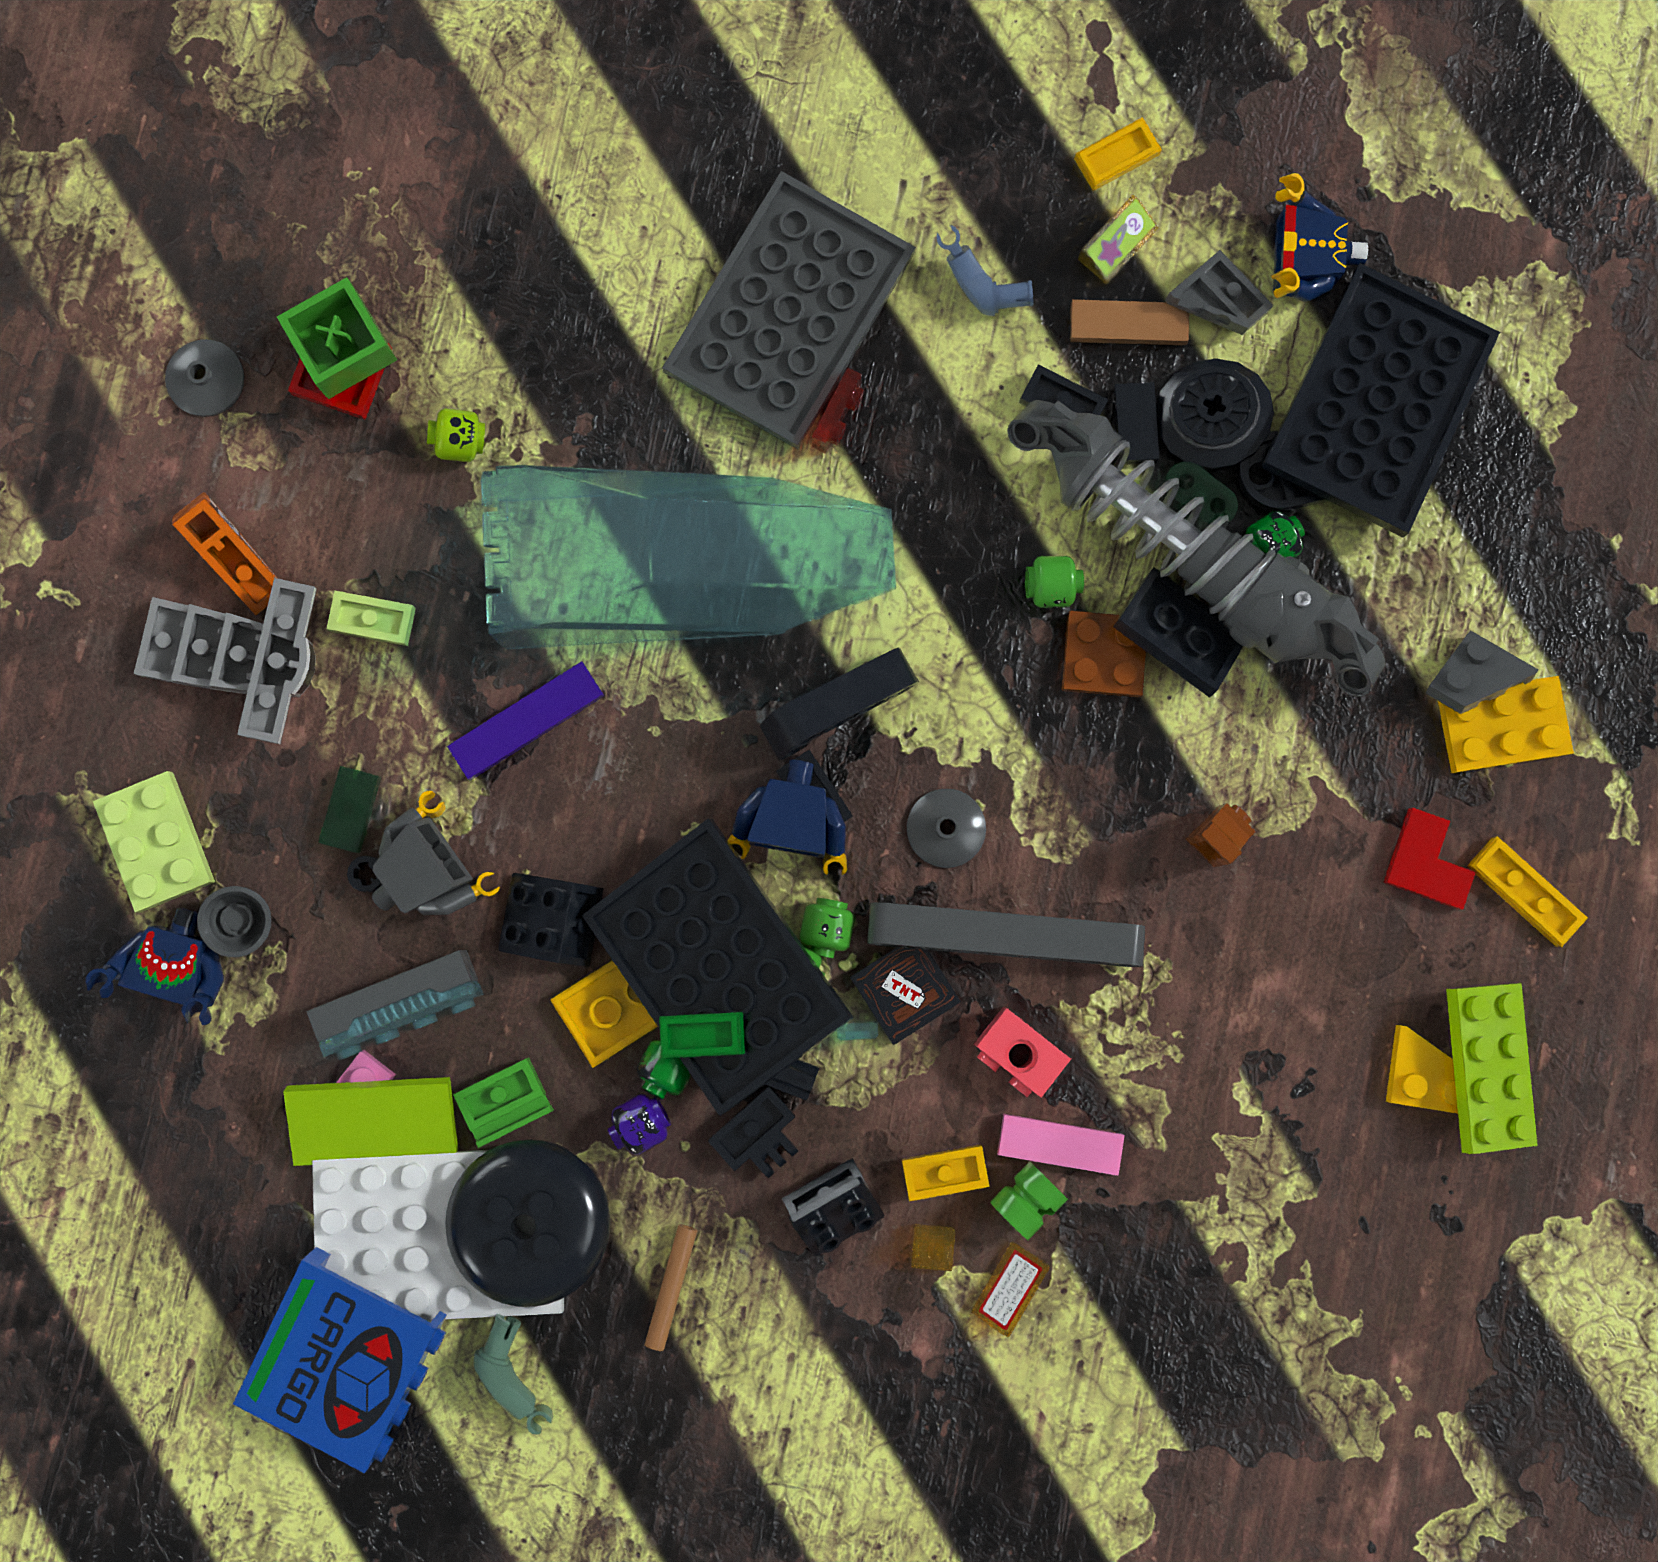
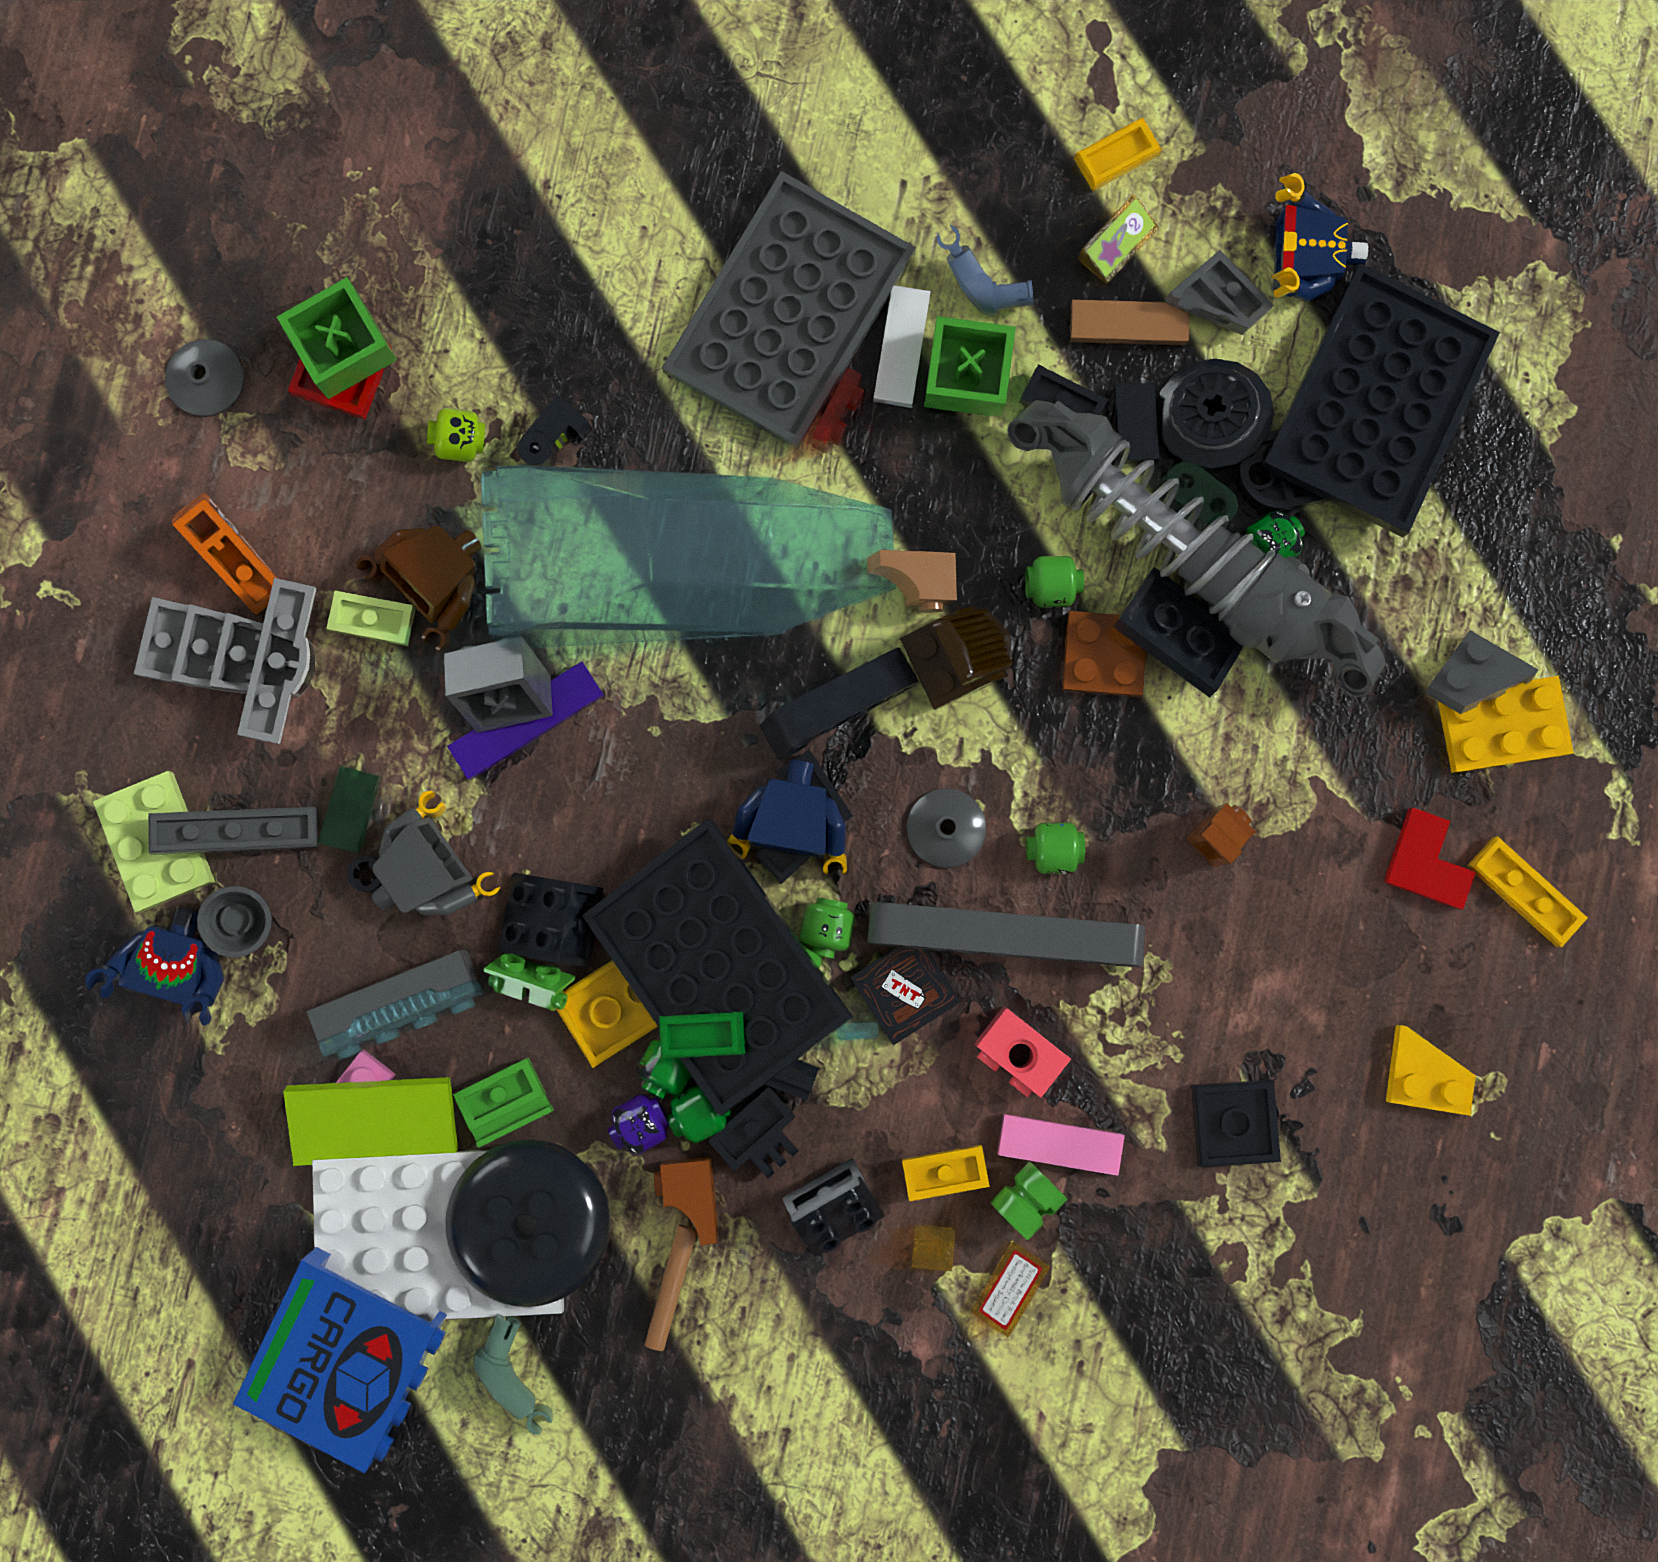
lime plate [1446,983,1538,1154] -> none
none -> dark grey tile [148,807,318,855]
none -> reddish brown torso [356,526,481,651]
none -> dark grey brick [444,636,553,733]
none -> bright green hinge [484,953,575,1011]
none -> black leg [518,395,593,472]
none -> dark orange arch [654,1156,719,1245]
none -> green head [667,1084,730,1144]
none -> black tile [754,848,811,884]
none -> medium nougat arch [867,550,957,613]
none -> white tile [873,286,931,408]
none -> dark brown piece [900,605,1013,710]
none -> bright green brick [924,316,1016,417]
none -> bright green head [1026,822,1085,874]
none -> black tile [1191,1079,1281,1167]

